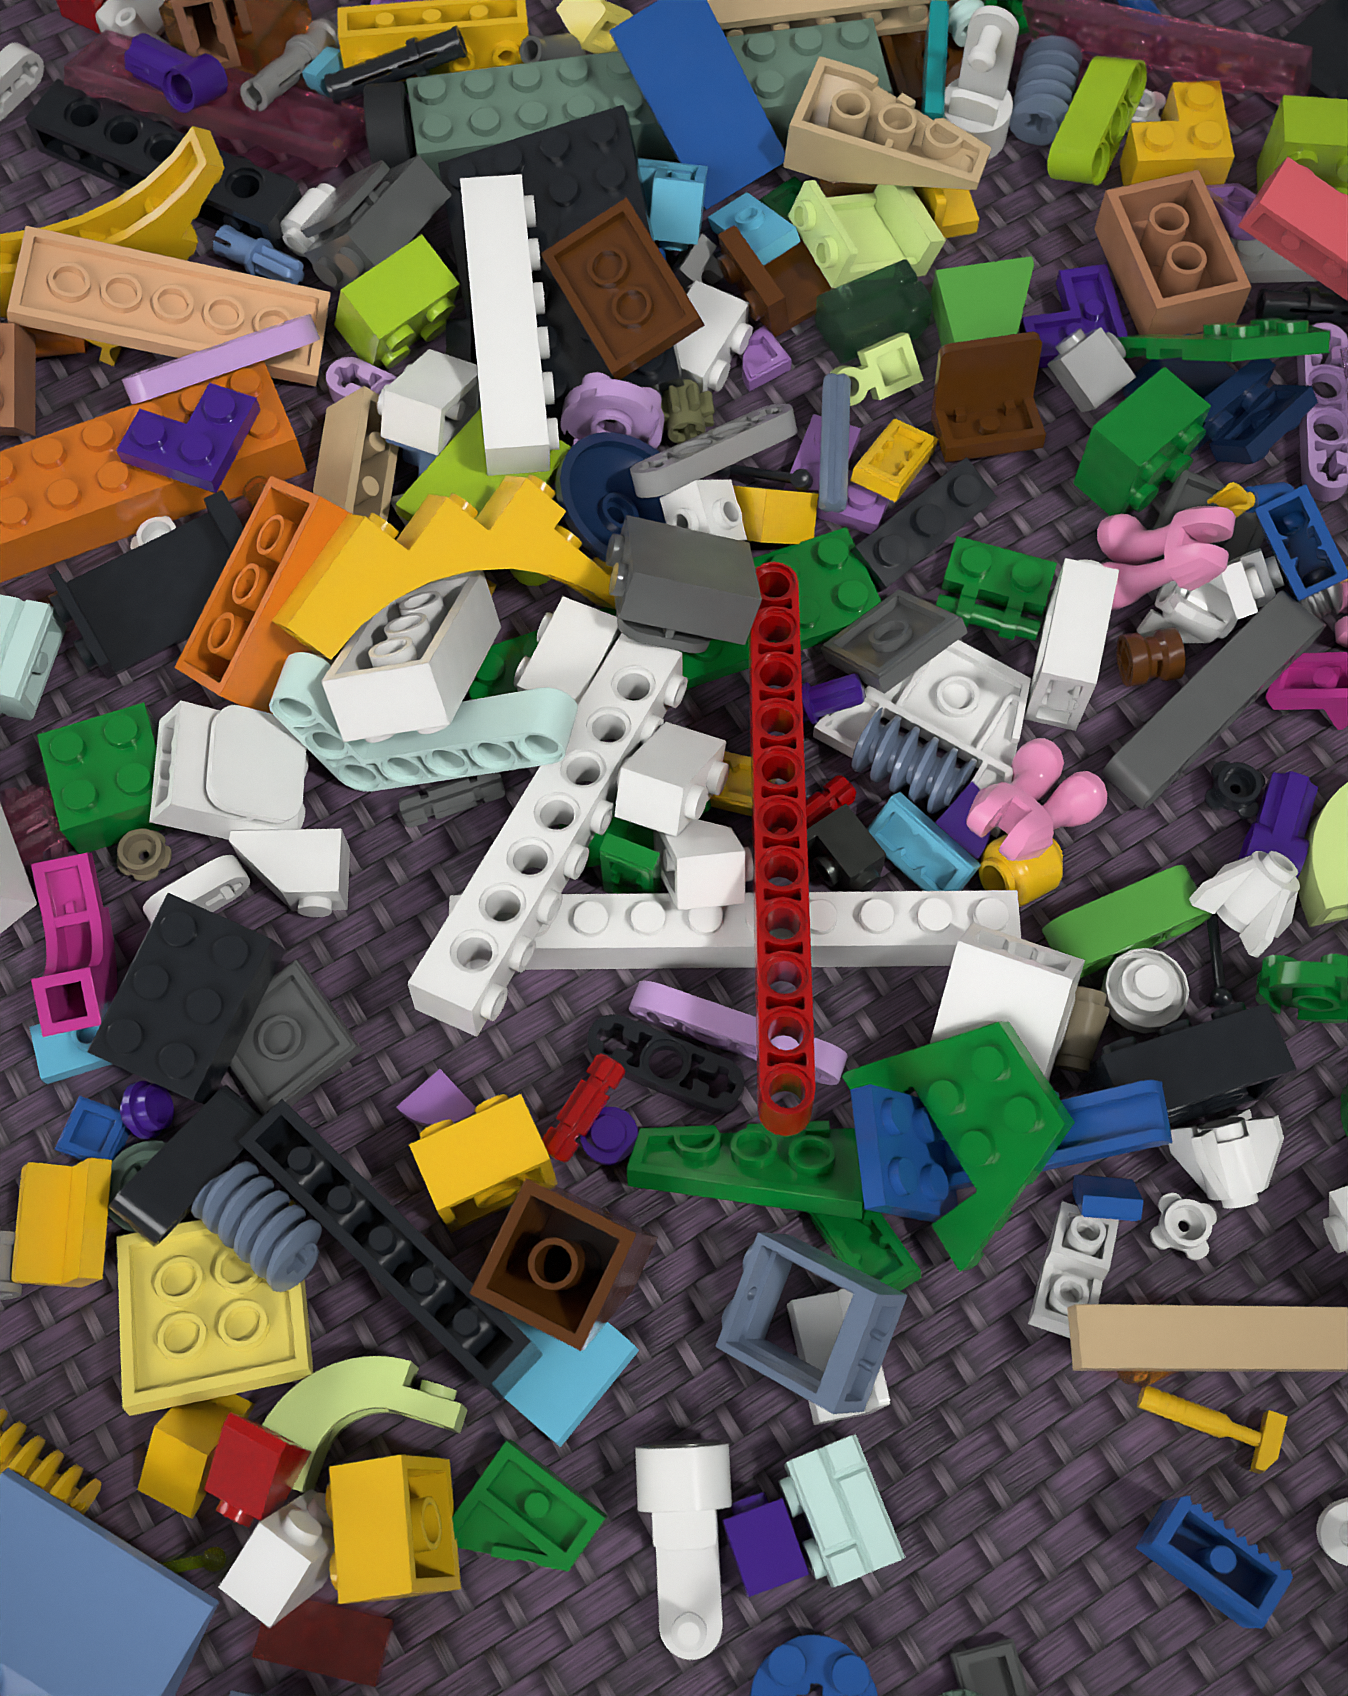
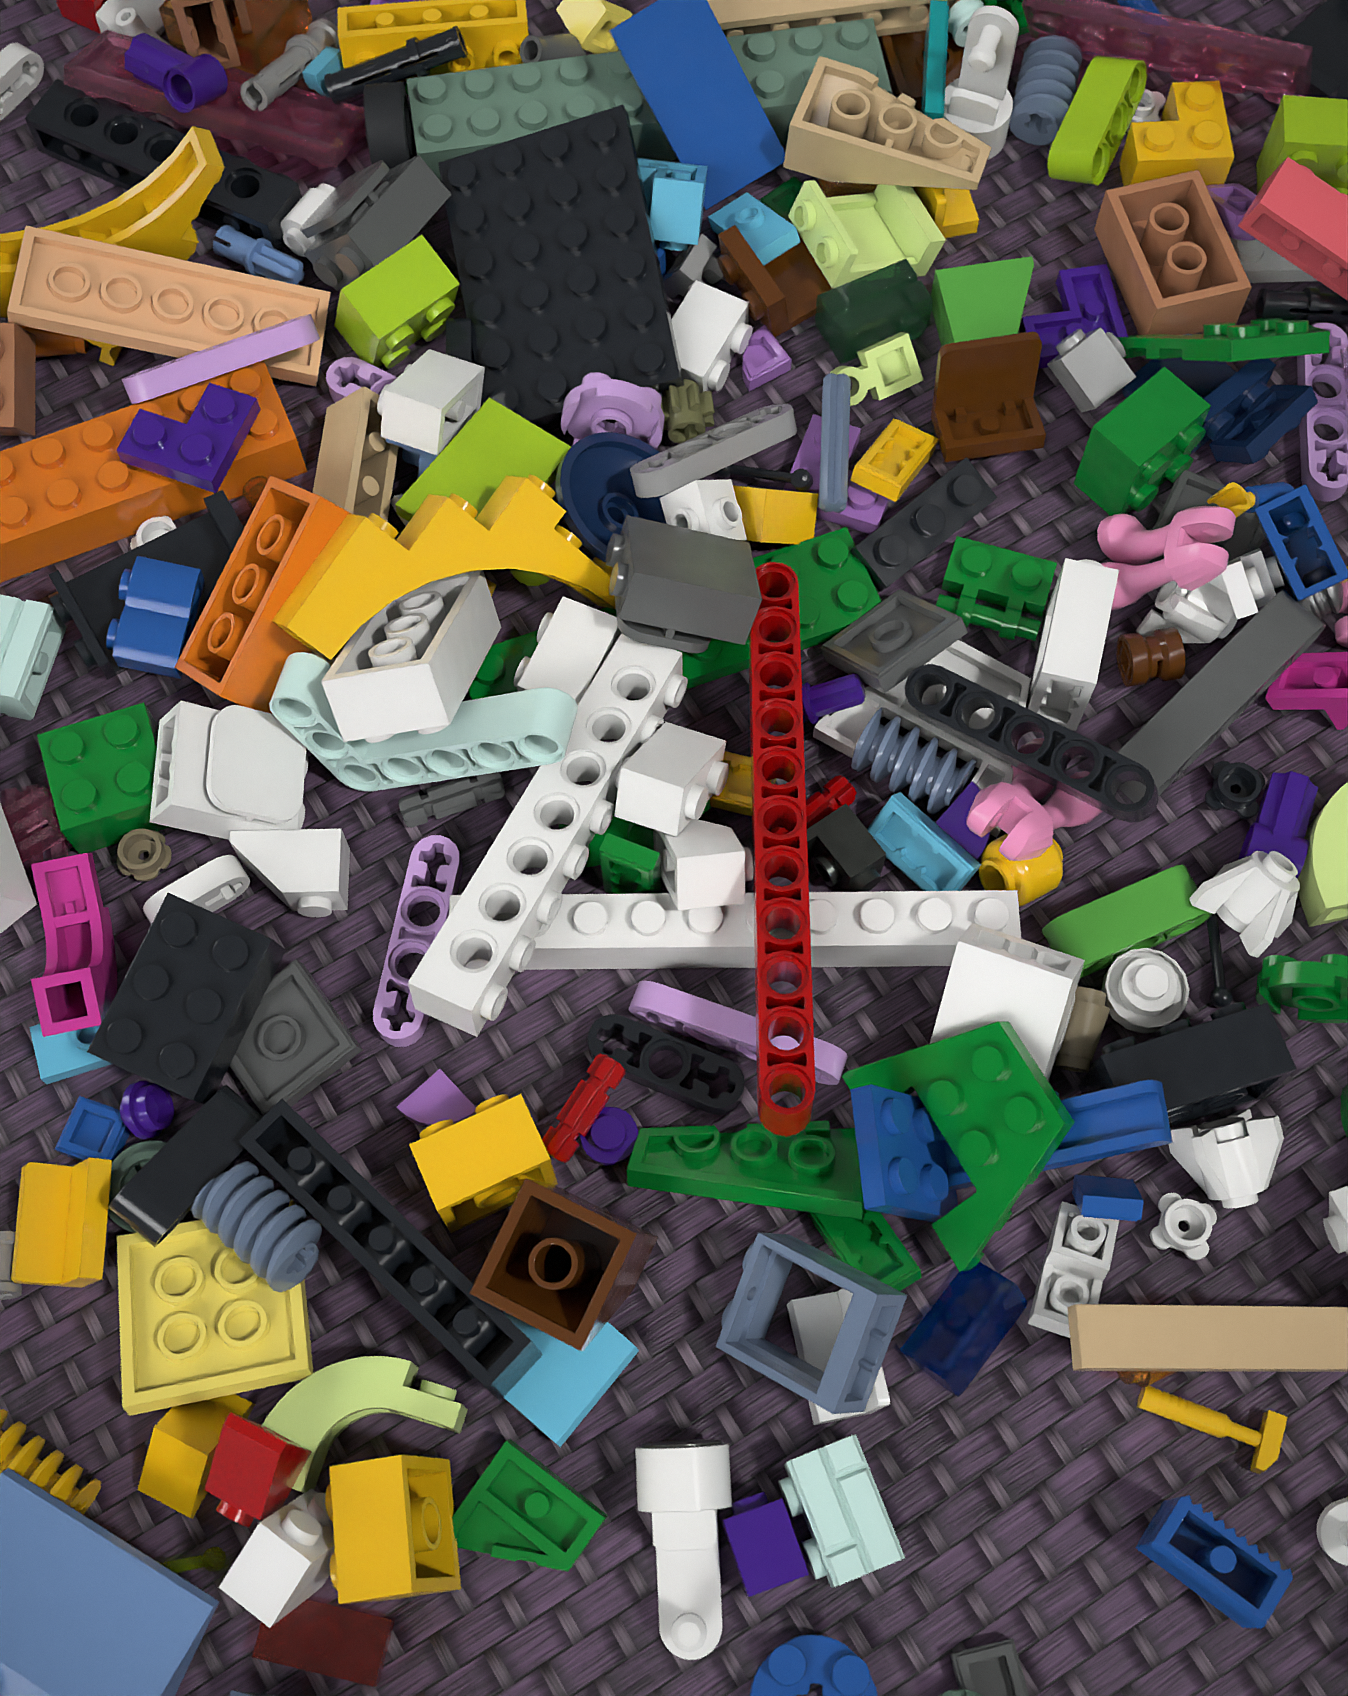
white brick [460,174,559,476] -> none
reddish brown plate [540,197,705,380] -> none
none -> blue brick [106,556,205,679]
none -> lavender beam [373,835,462,1047]
none -> clear blue slope [900,1262,1027,1397]
none -> black beam [905,664,1159,823]

